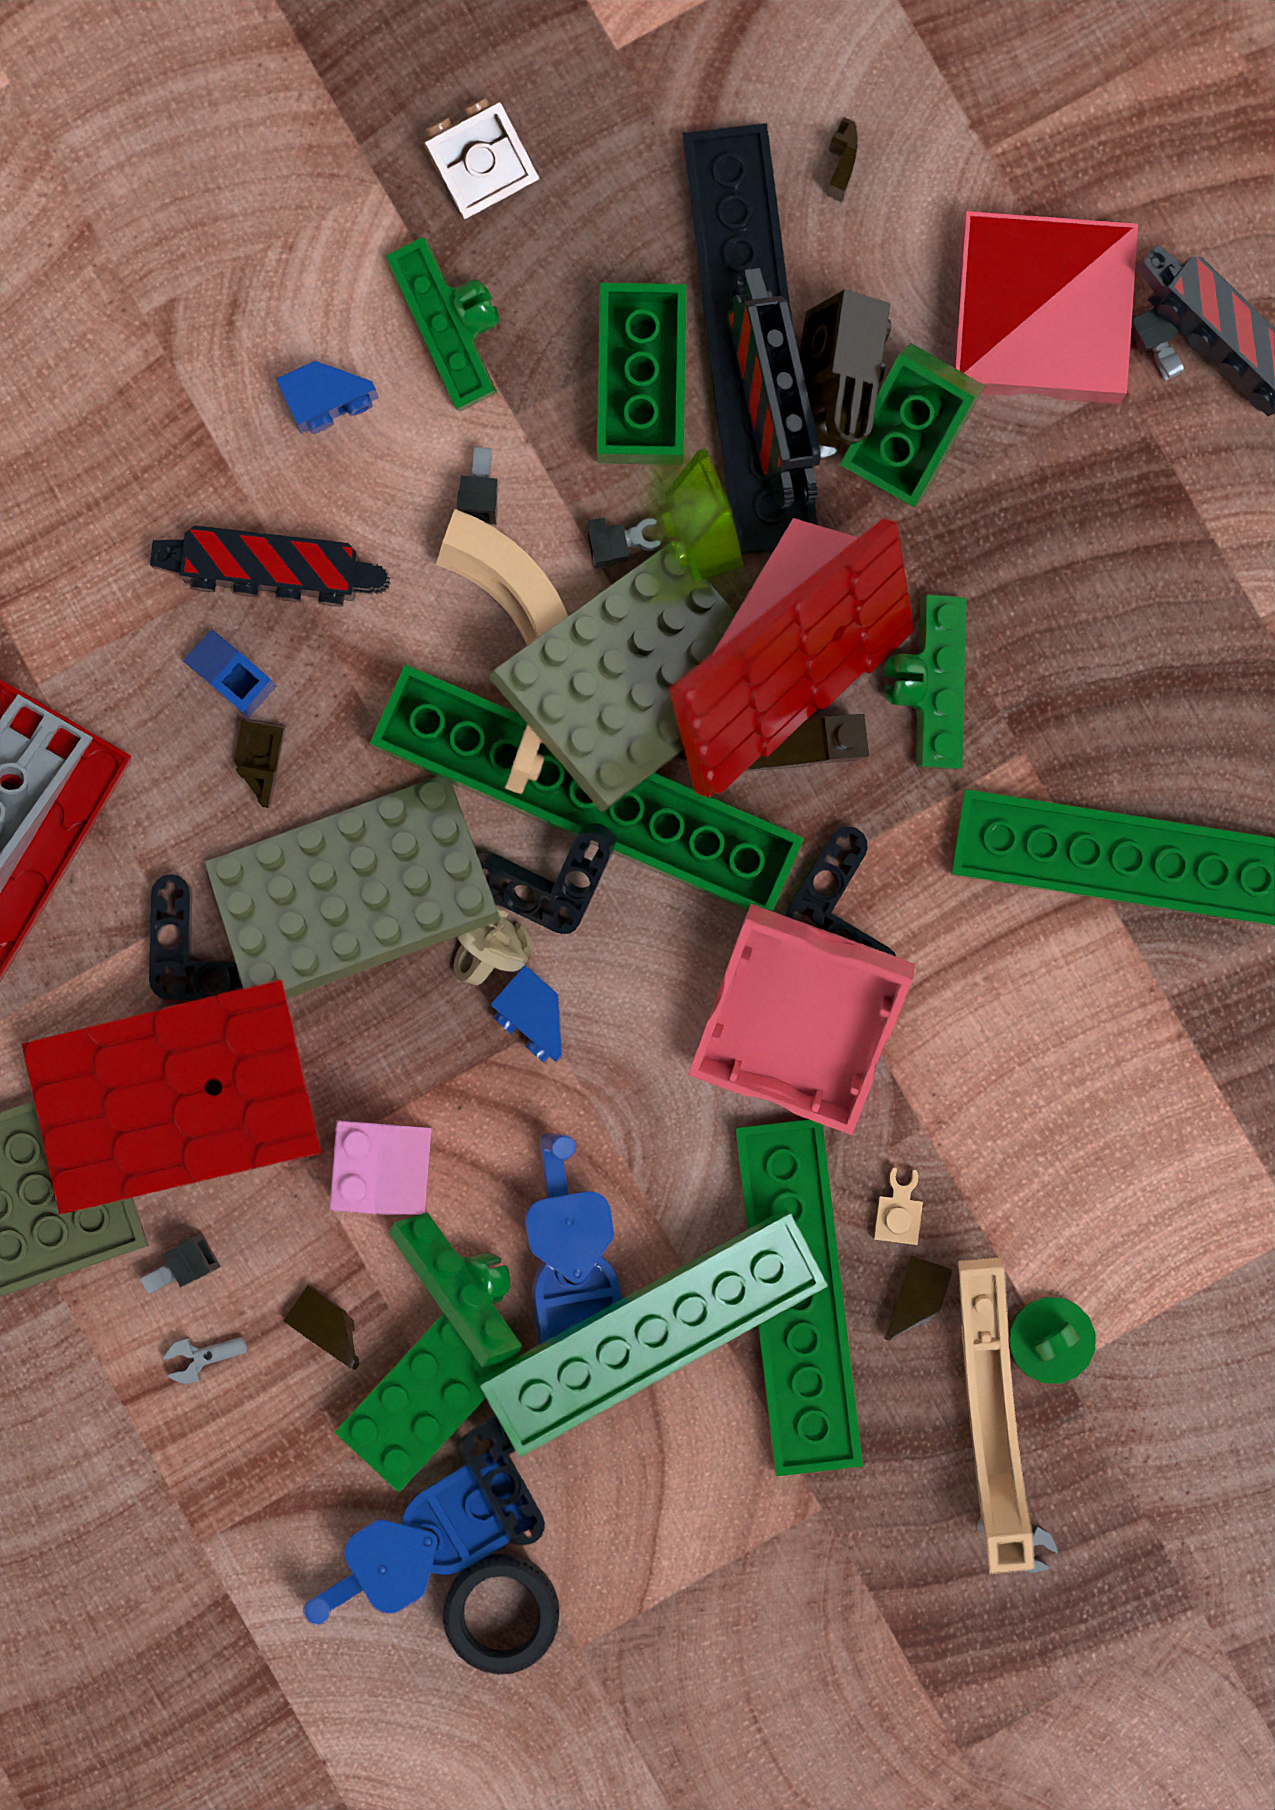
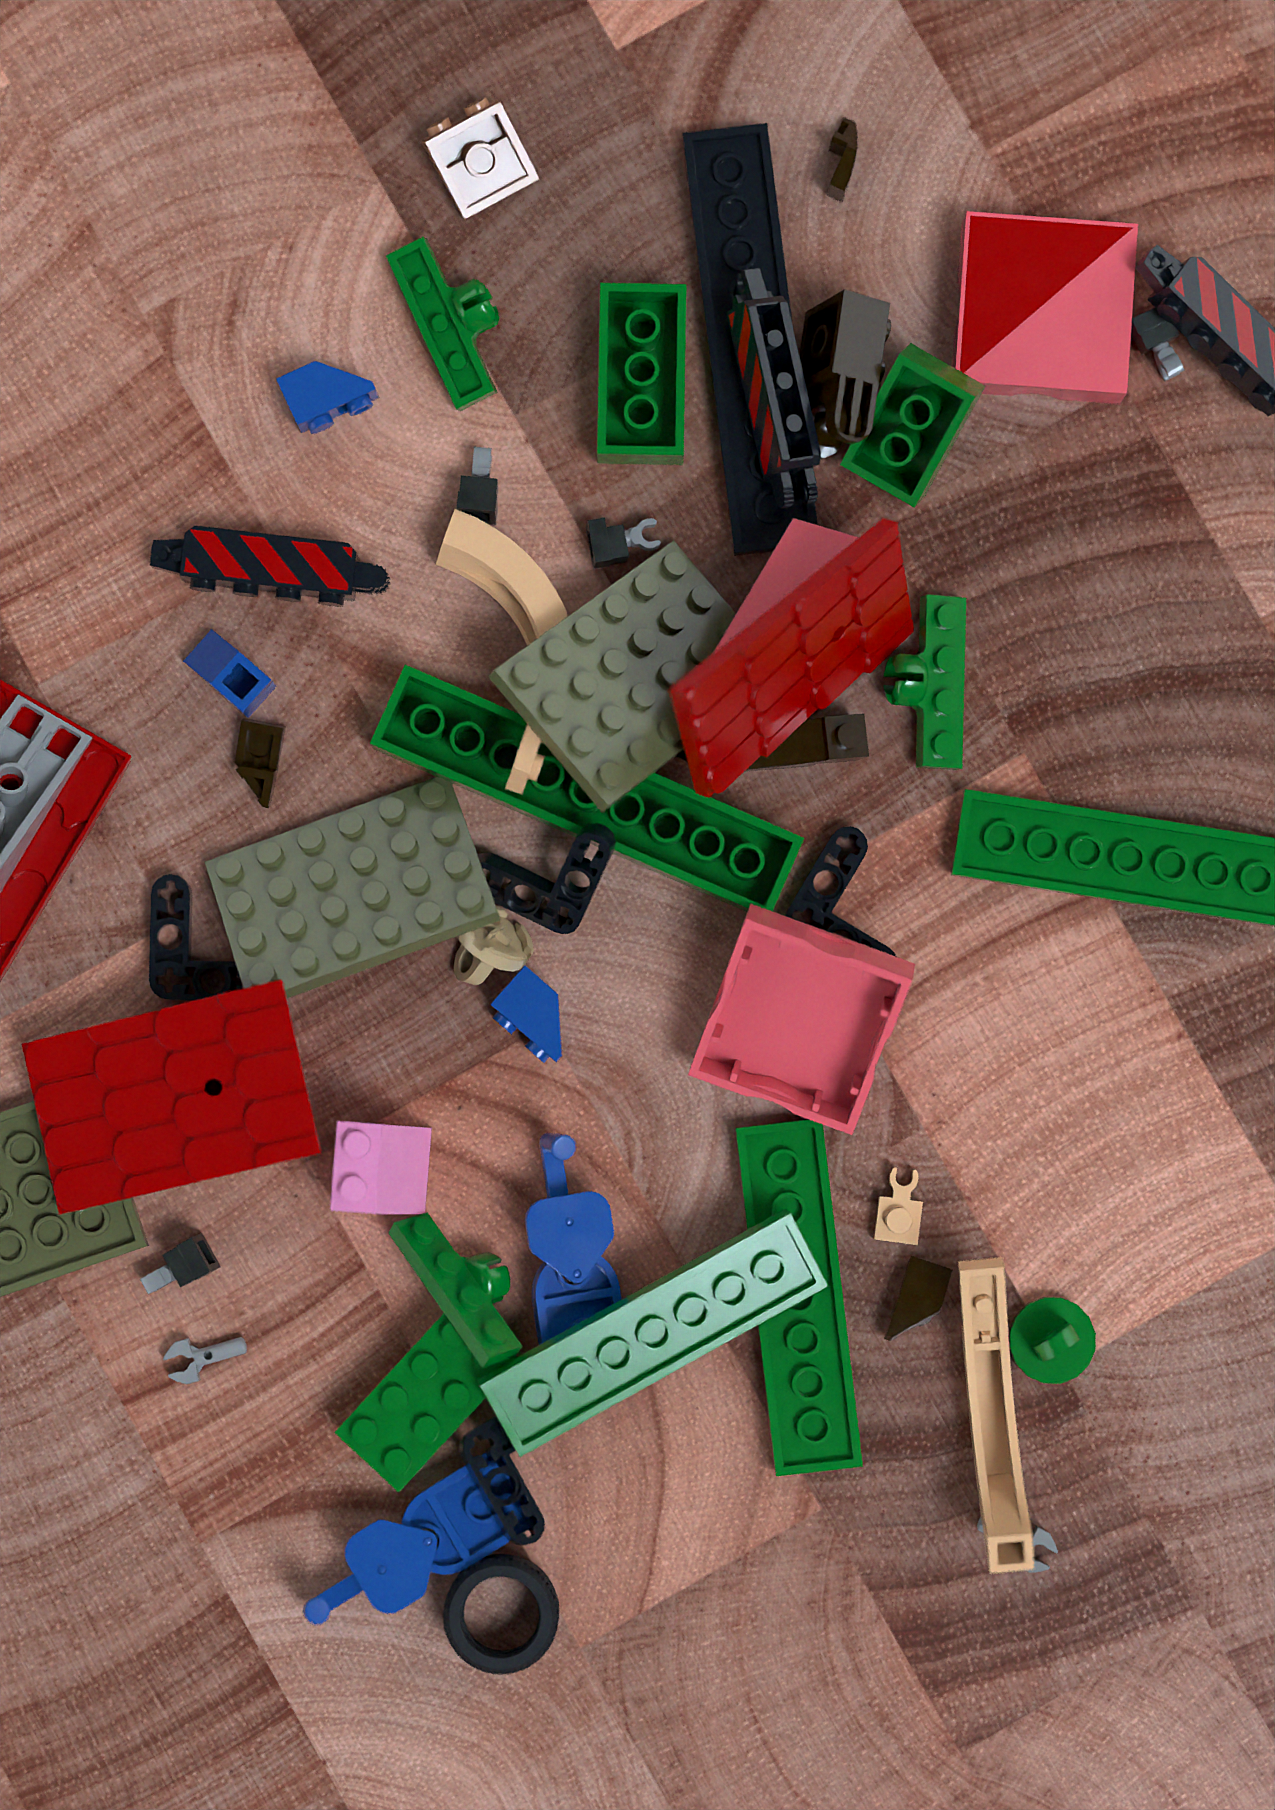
dark brown slope [284,1285,359,1370] -> none
clear neon green slope [661,448,744,582] -> none

